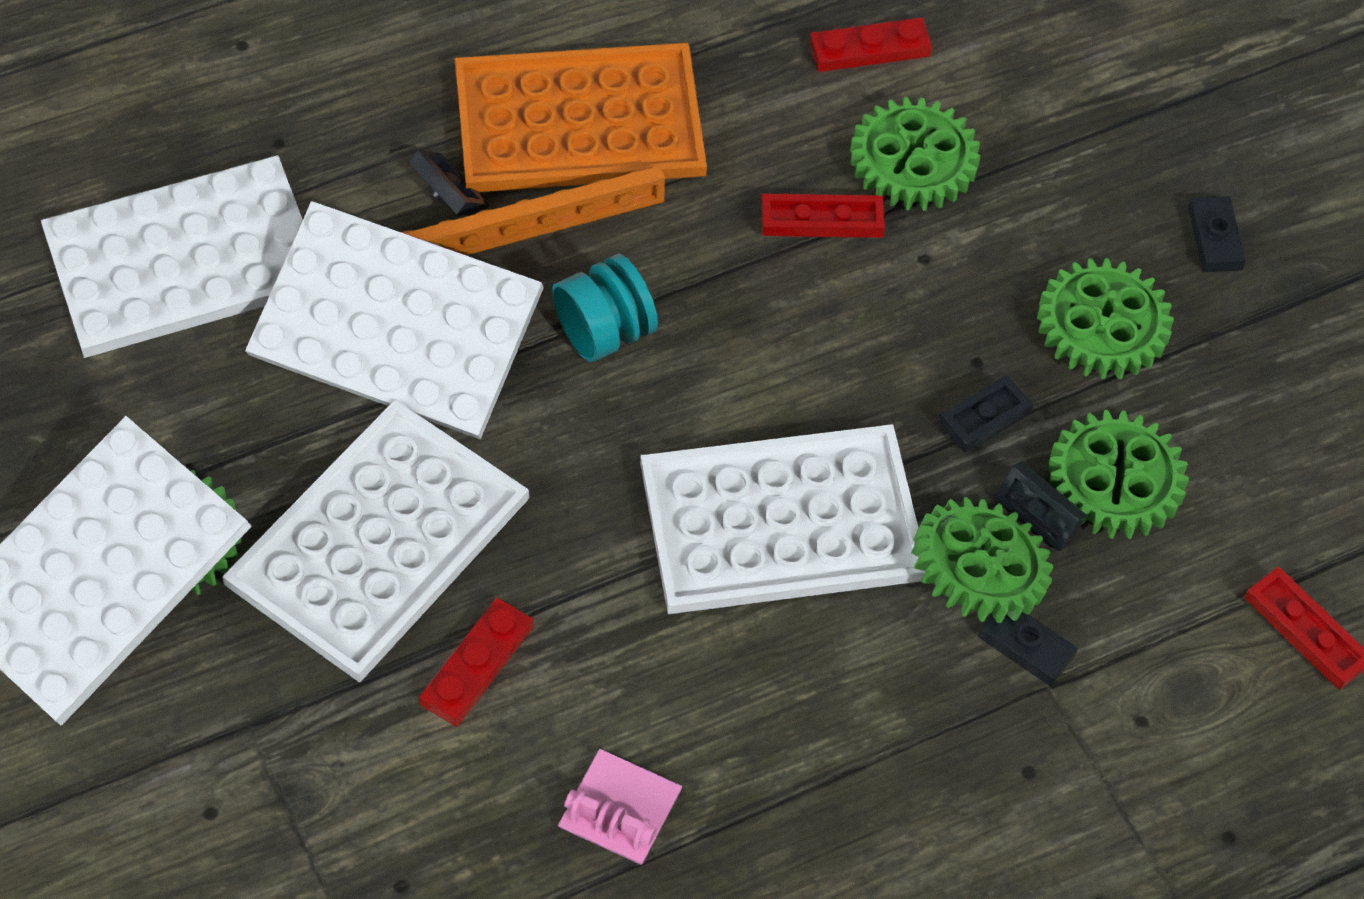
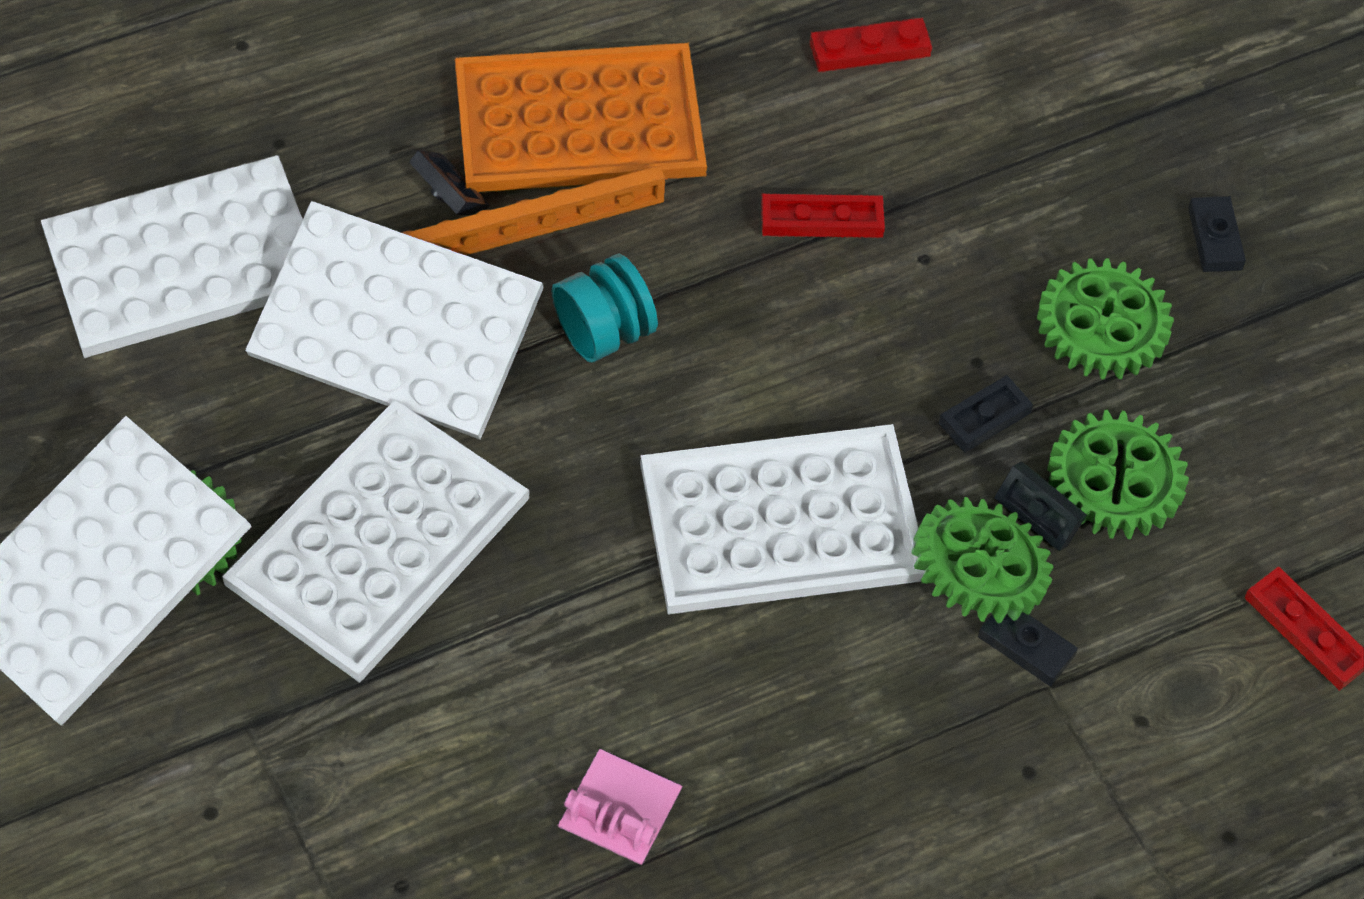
red plate [419,597,534,728] -> none
bright green gear [850,97,980,211] -> none

